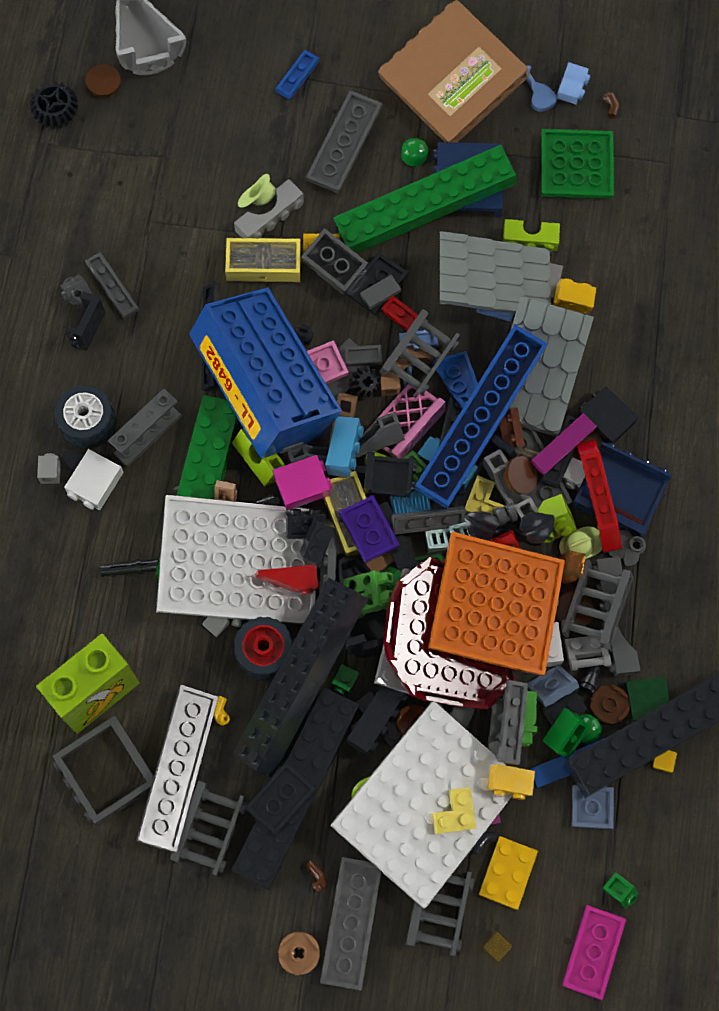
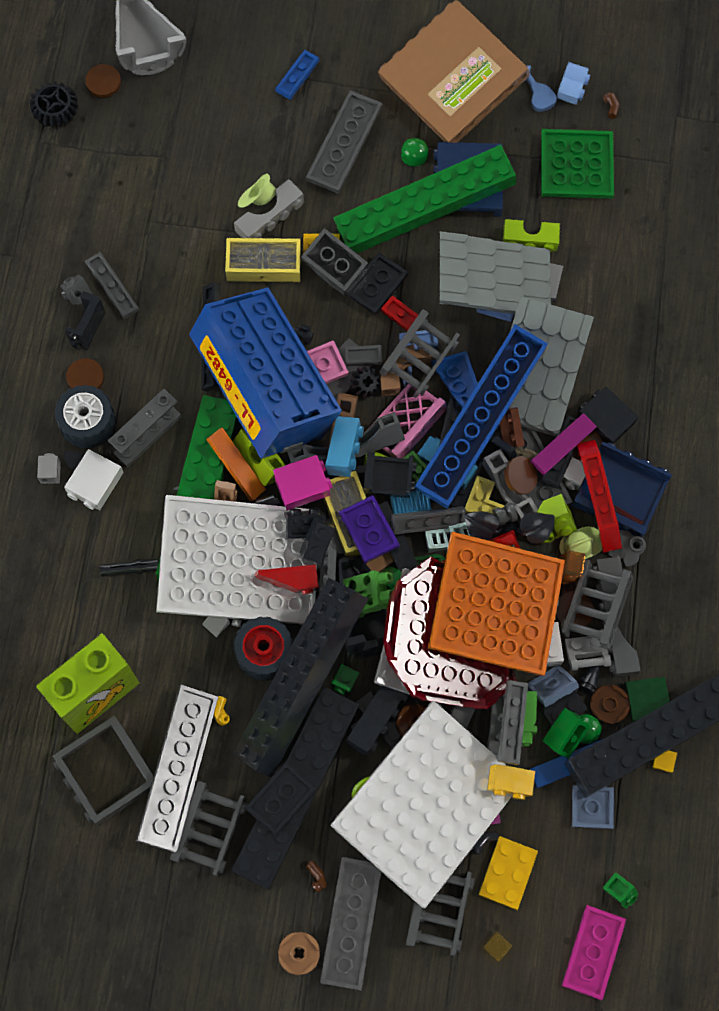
dark grey tile [360,275,401,310] -> none
light yellow plate [432,787,477,834] -> none
yellow brick [553,279,596,314] -> none
none -> reddish brown tile [66,358,104,389]
none -> orange tile [206,428,266,501]

